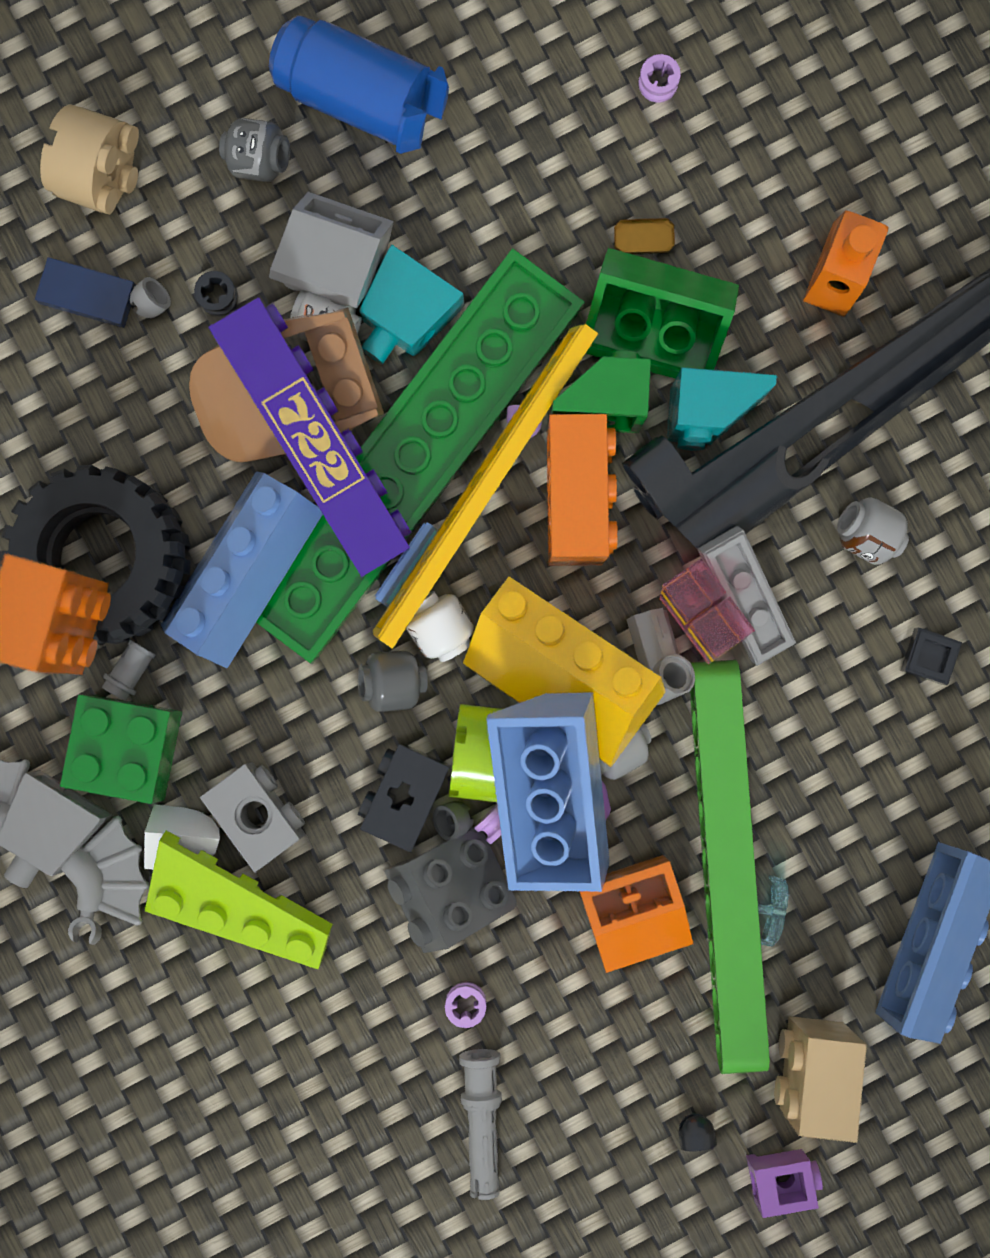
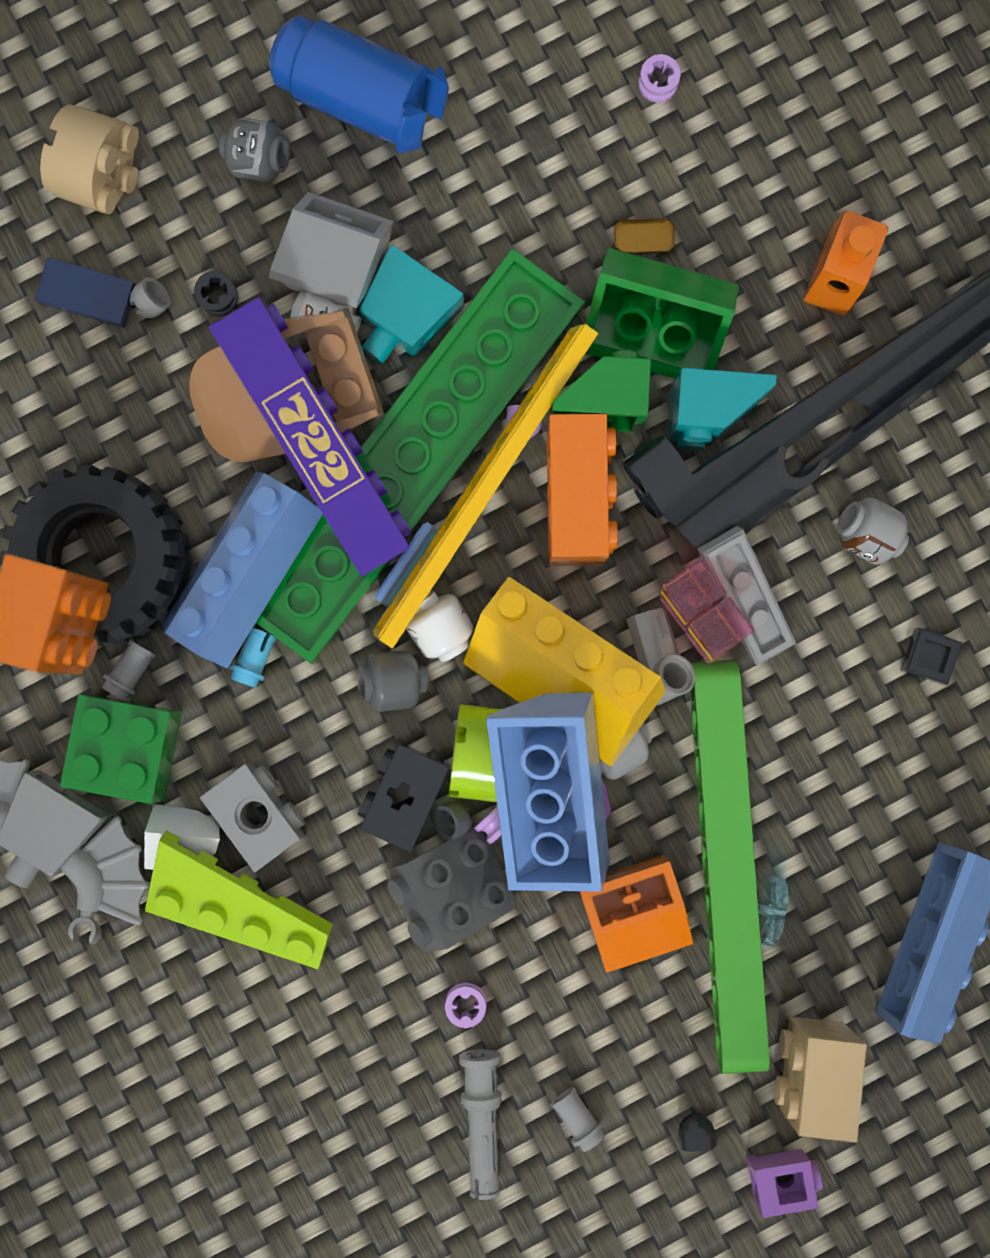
none -> medium azure pin [229,628,277,688]
none -> light grey pin [550,1087,605,1152]

